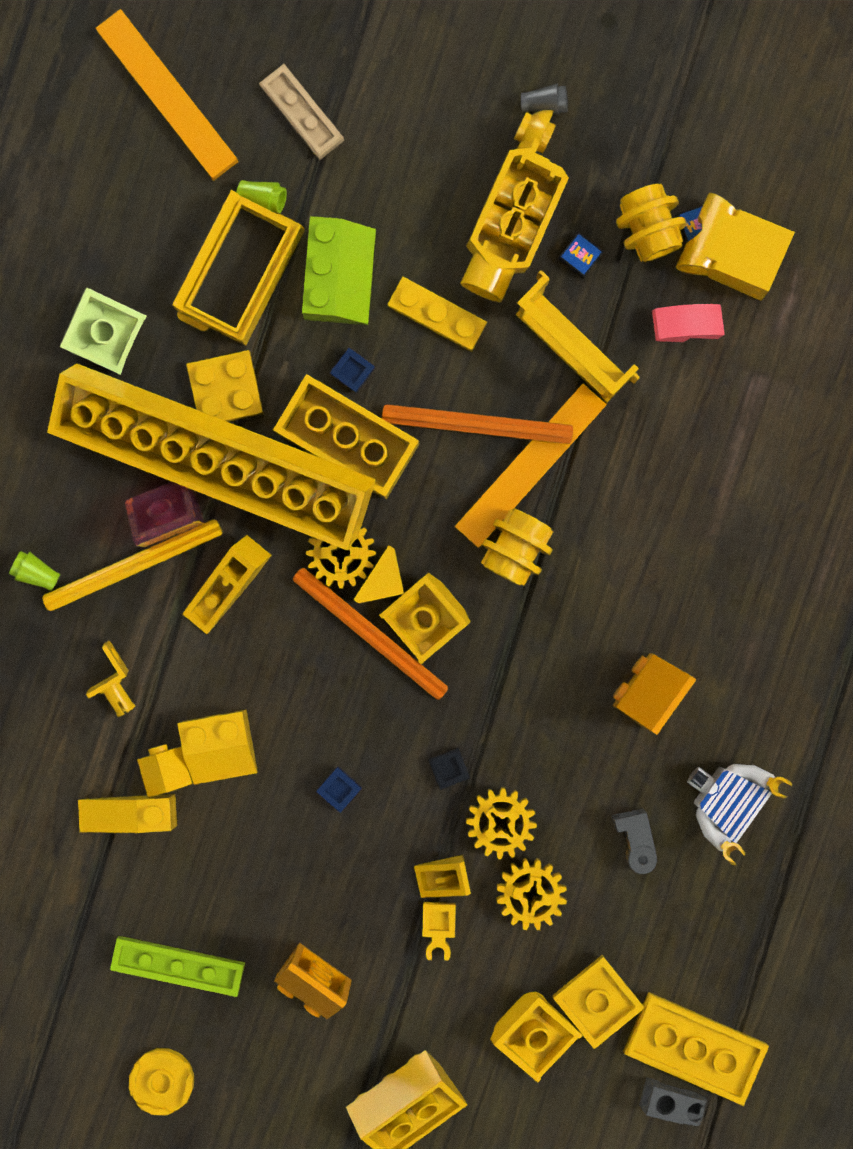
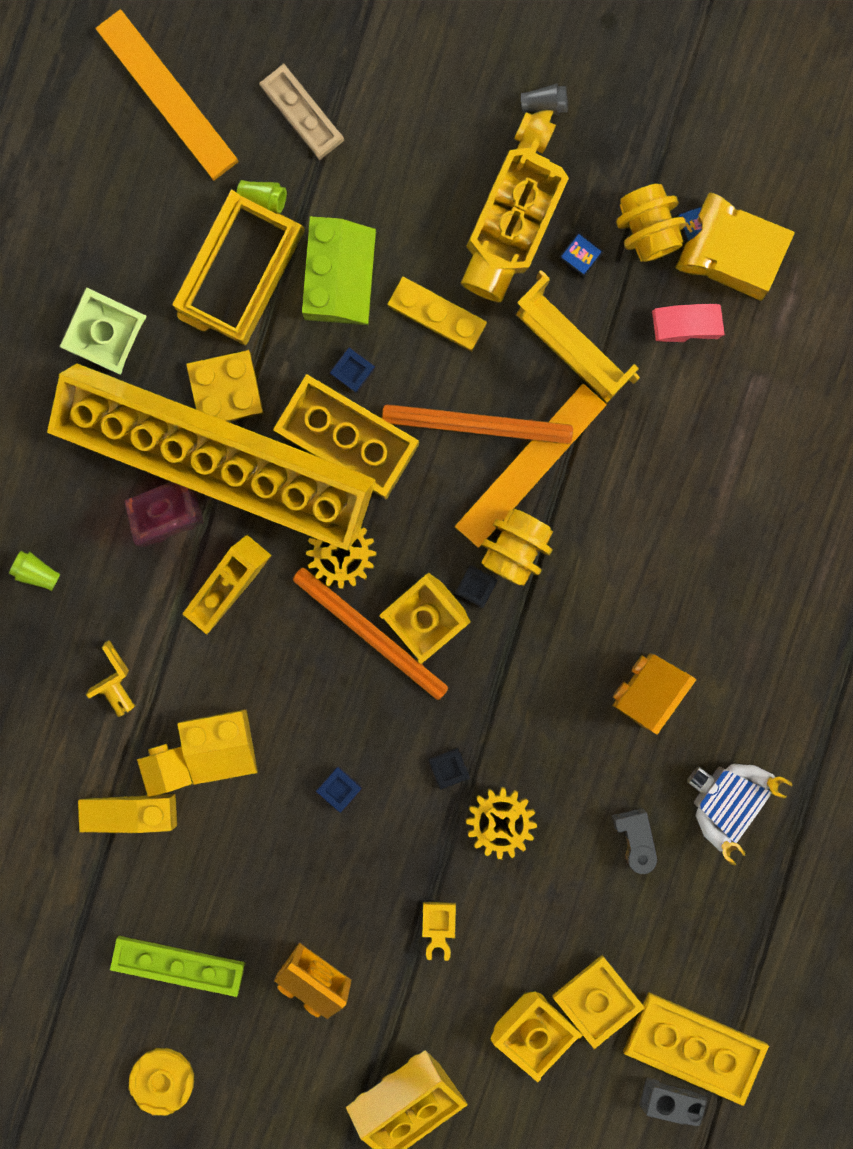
yellow axle [42,519,222,611] -> none
yellow slope [354,546,404,603] -> none
yellow slope [414,855,471,898] -> none
yellow gear [497,858,567,930] -> none
none -> black tile [455,565,498,608]

